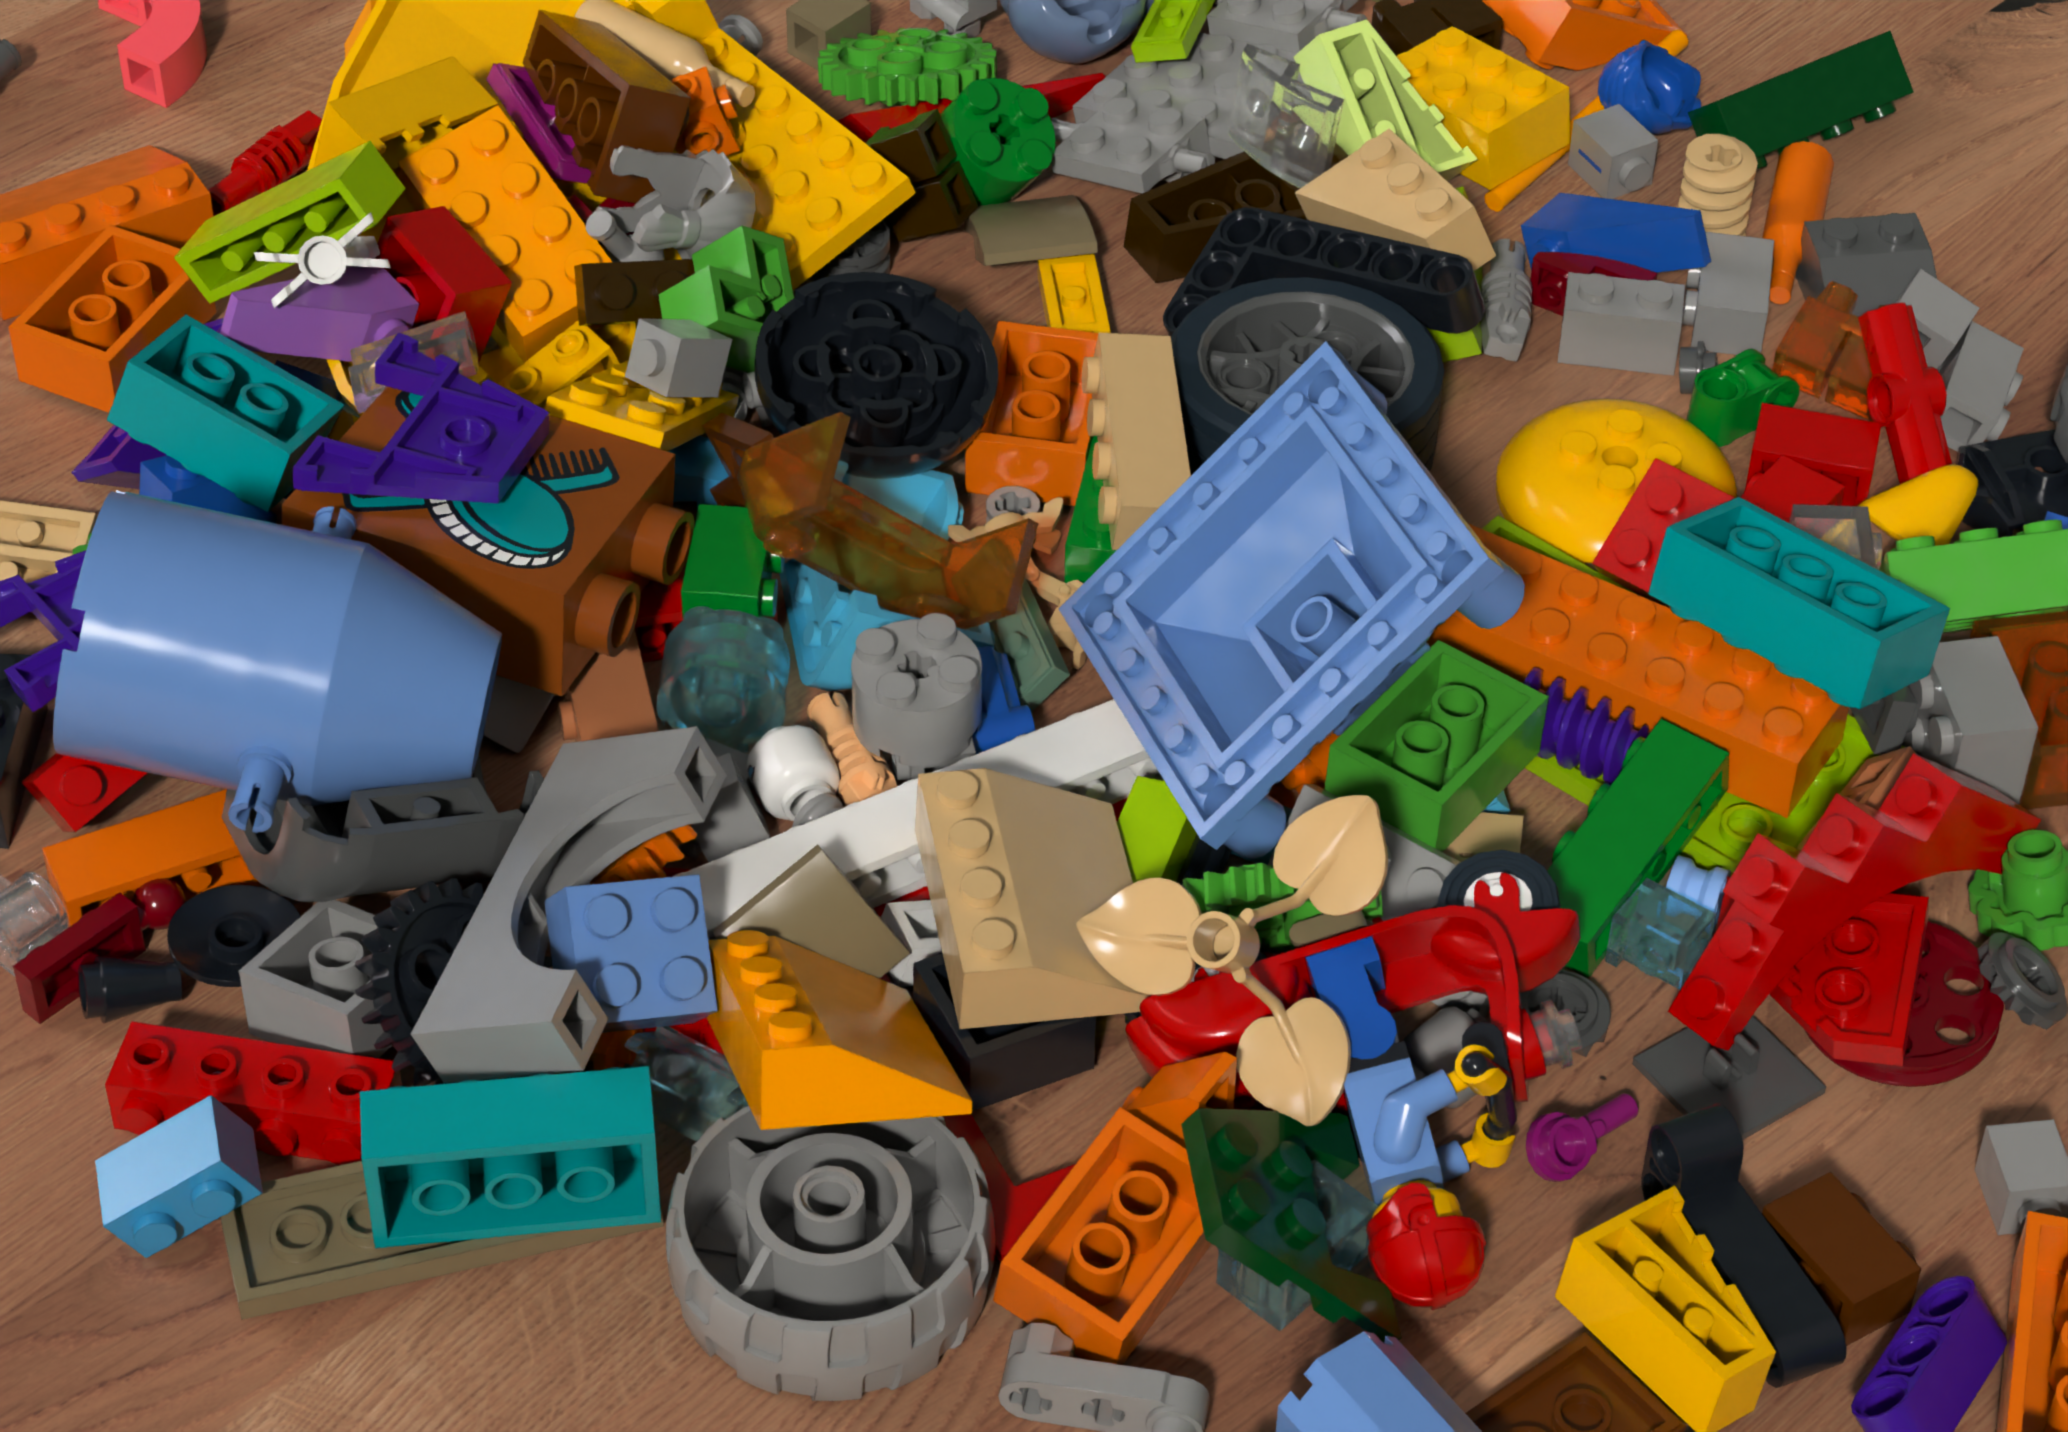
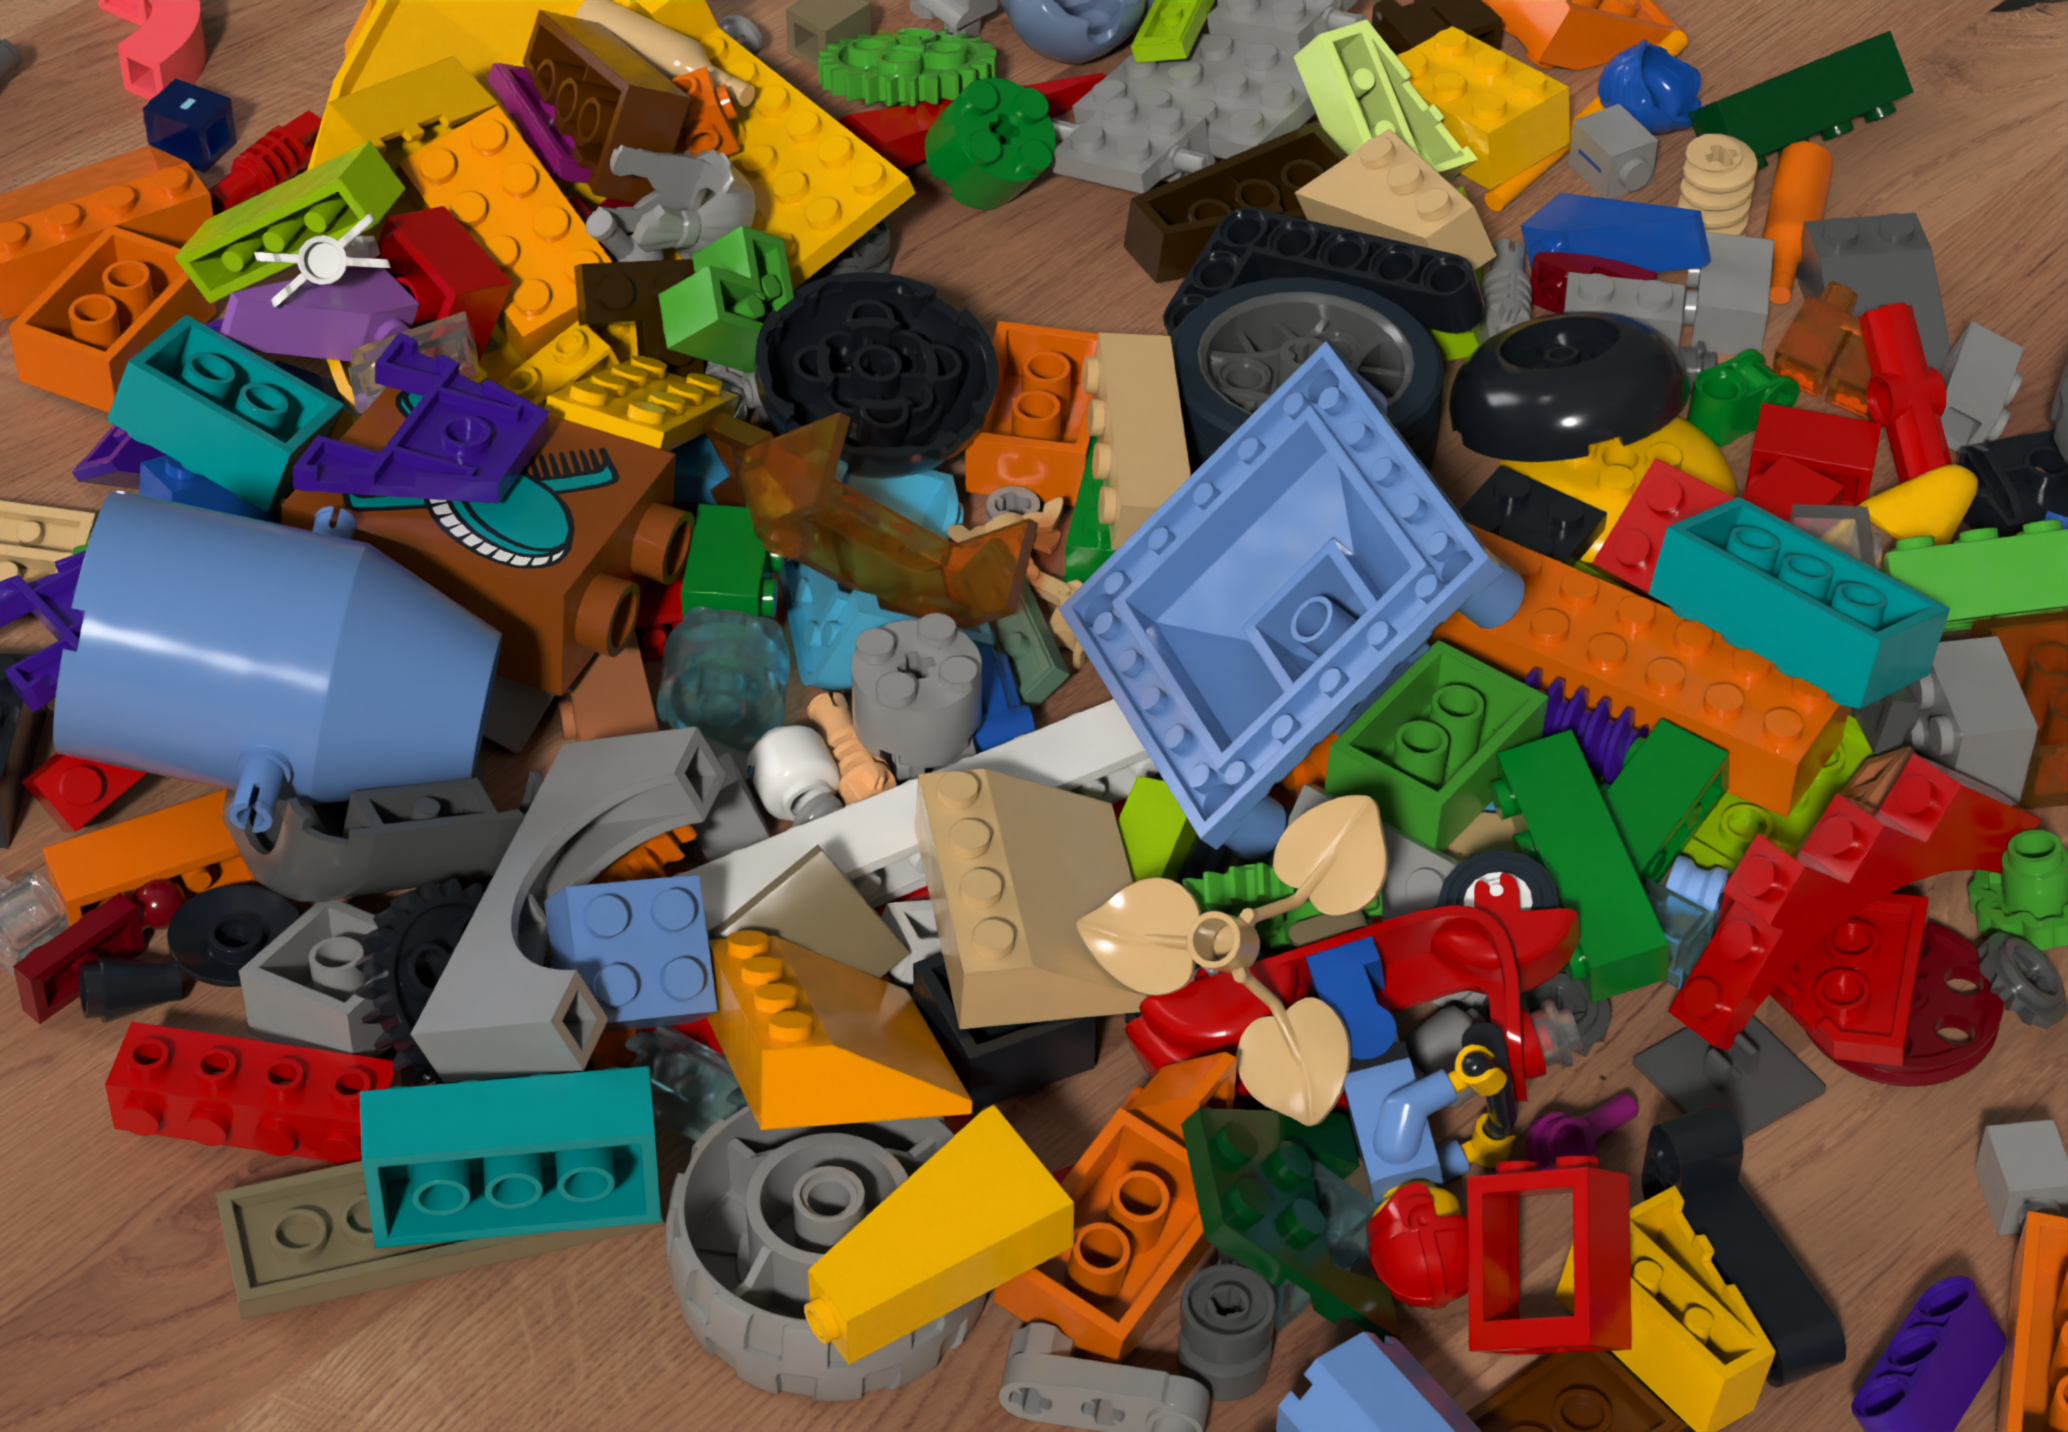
dark azure brick [95,1095,263,1258] -> none
light grey brick [625,318,732,398] -> none
dark brown hips [866,108,978,242] -> none
dark tan slope [964,195,1098,266] -> none
yellow plate [1037,254,1111,333] -> none
clear slope [1228,43,1344,188] -> none
reddish brown brick [1762,1172,1921,1346] -> none
light grey panel [1896,269,1980,369] -> none
none -> clear blue brick [143,78,237,173]
none -> yellow slope [804,1105,1074,1365]
none -> dark grey wheel [1177,1264,1276,1401]
none -> black brick [1449,311,1689,462]
none -> black plate [1459,465,1607,567]
none -> red window [1467,1156,1632,1356]
none -> green brick [1489,729,1669,1003]

